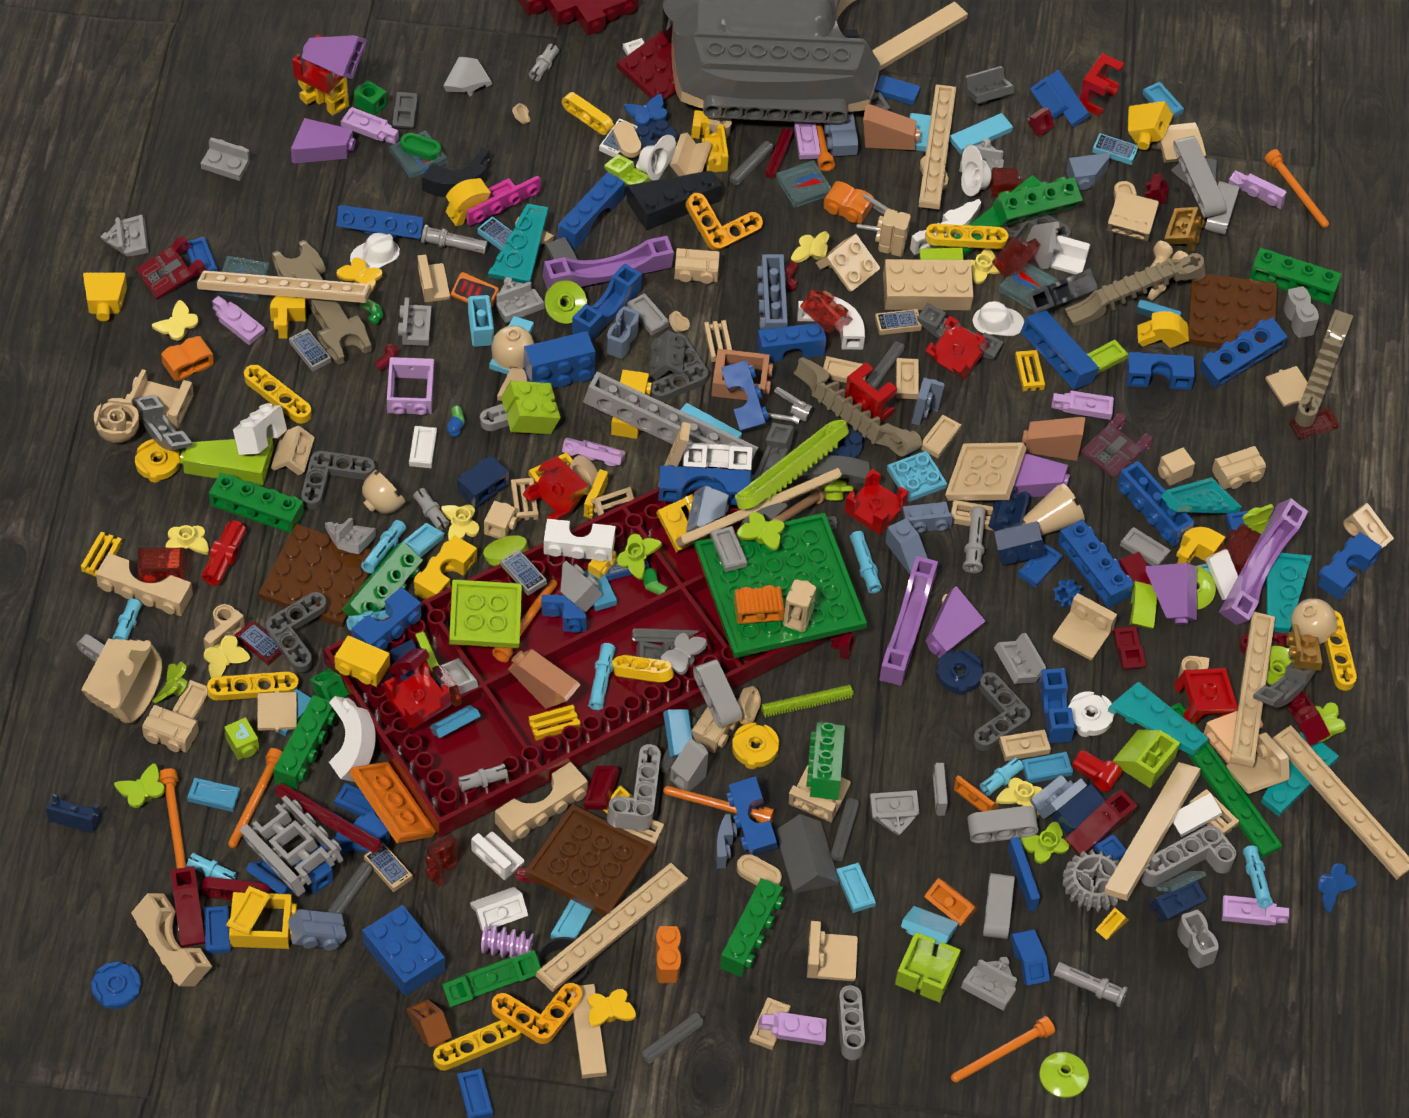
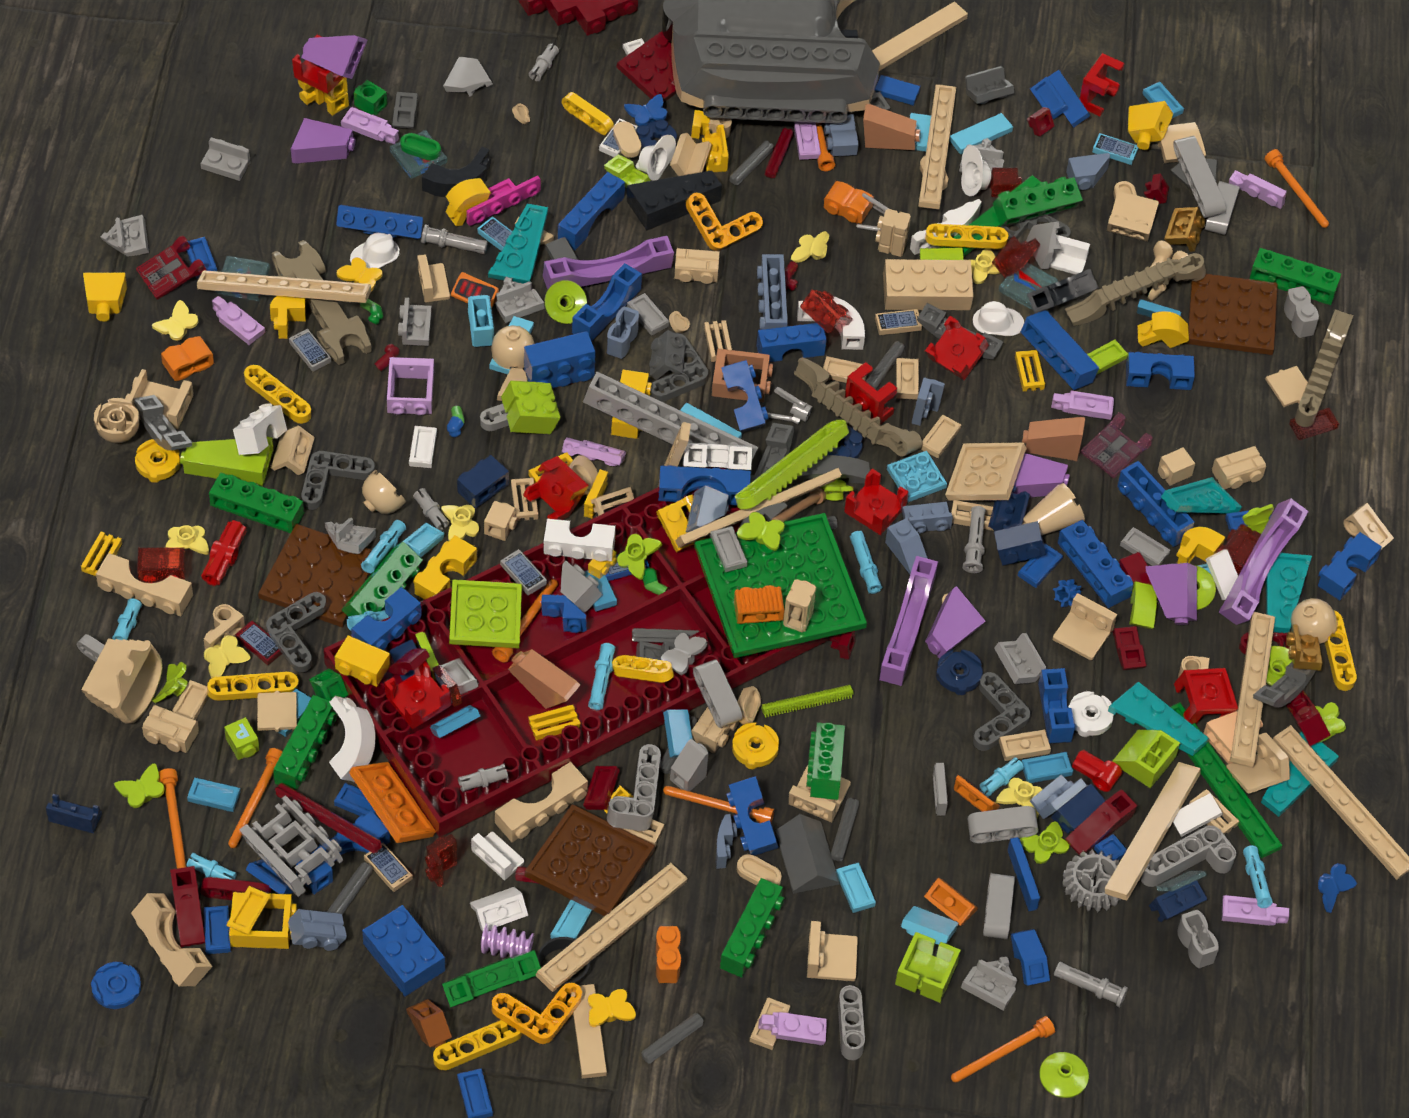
lime tile [483,535,529,566] -> none
clear light blue tile [776,160,831,207] -> none
tan bracket [816,234,880,292] -> none
light grey slope [869,790,919,836] -> none
yellow piece [1096,908,1129,940] -> none
blue brick [1200,317,1288,389] -> none

